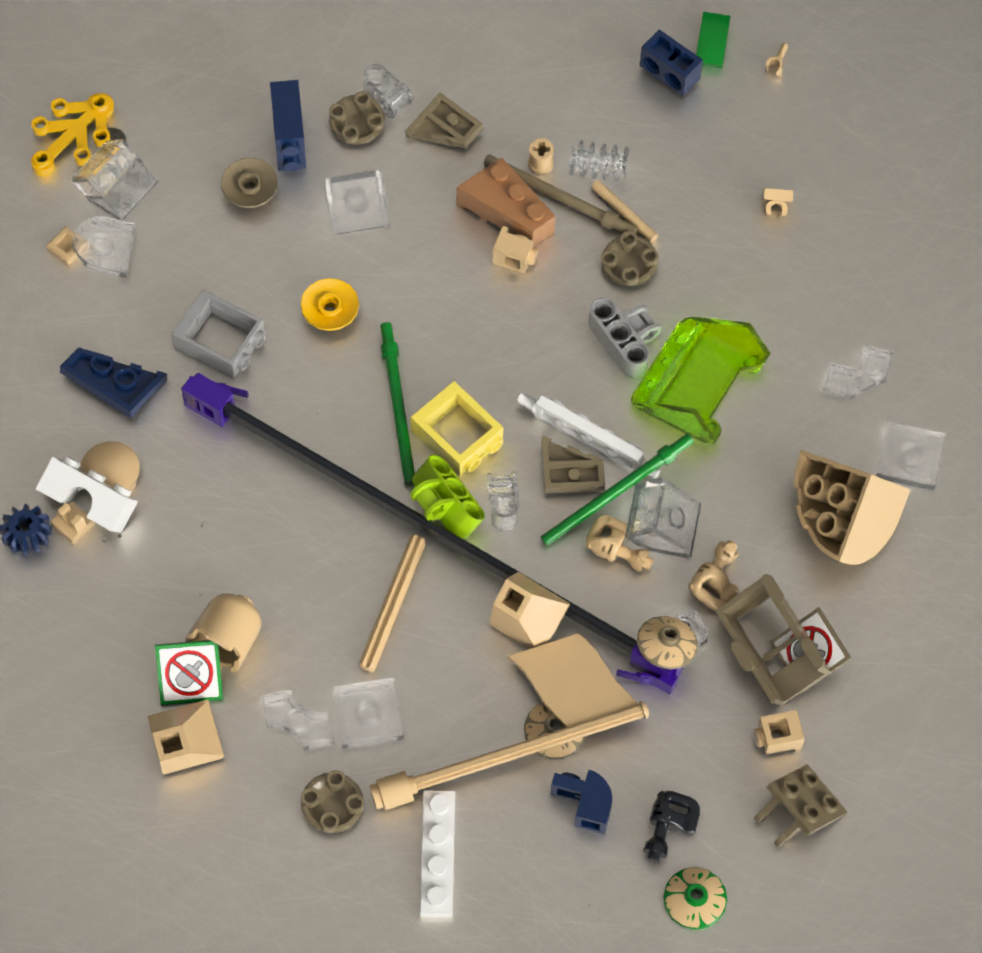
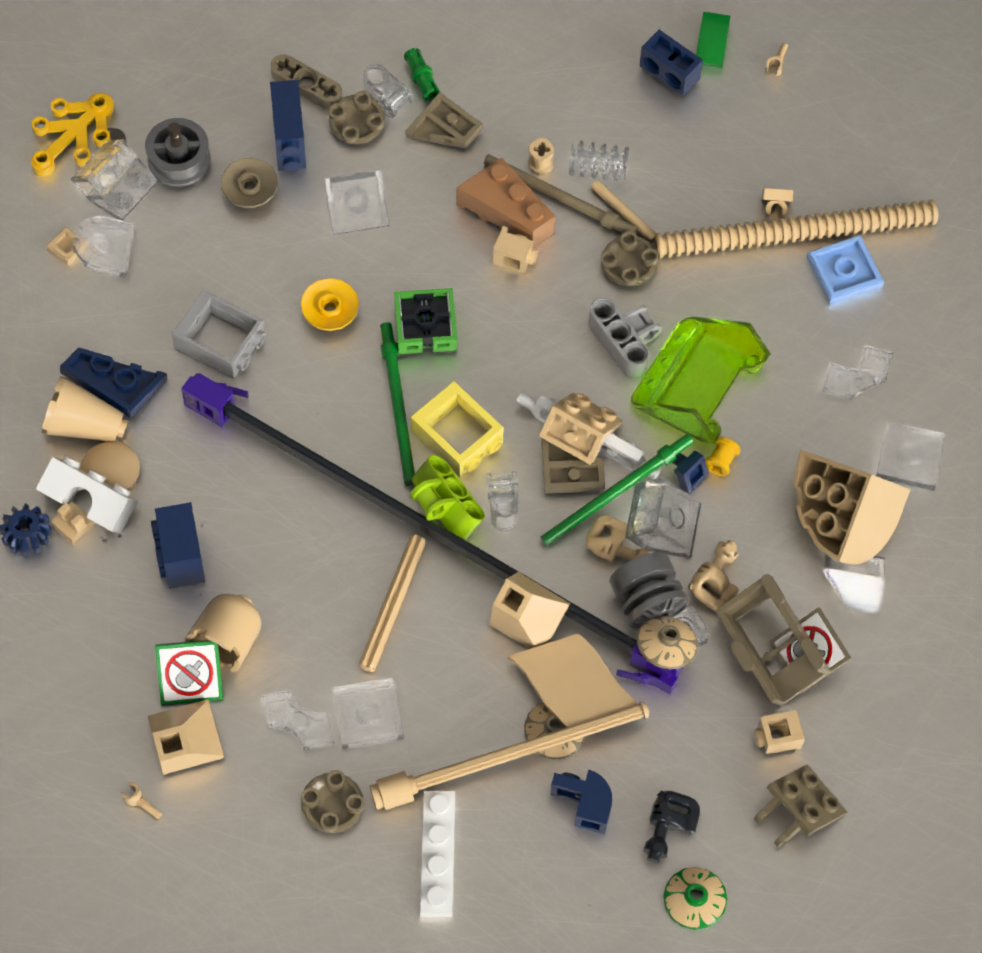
none -> tan cone [41,376,128,442]
none -> tan hand [120,782,162,820]
none -> flat silver wheel [145,118,210,187]
none -> dark blue brick [151,502,205,589]
none -> dark tan beam [271,54,342,109]
none -> piece [394,288,457,355]
none -> green pin [404,48,441,102]
none -> tan bracket [539,393,623,465]
none -> flat silver wheel [609,552,689,630]
none -> tan piece [654,199,938,259]
none -> dark blue tile [672,451,709,493]
none -> yellow bush [705,437,741,477]
none -> light blue tile [807,235,884,304]
none -> clear slope [823,553,885,614]

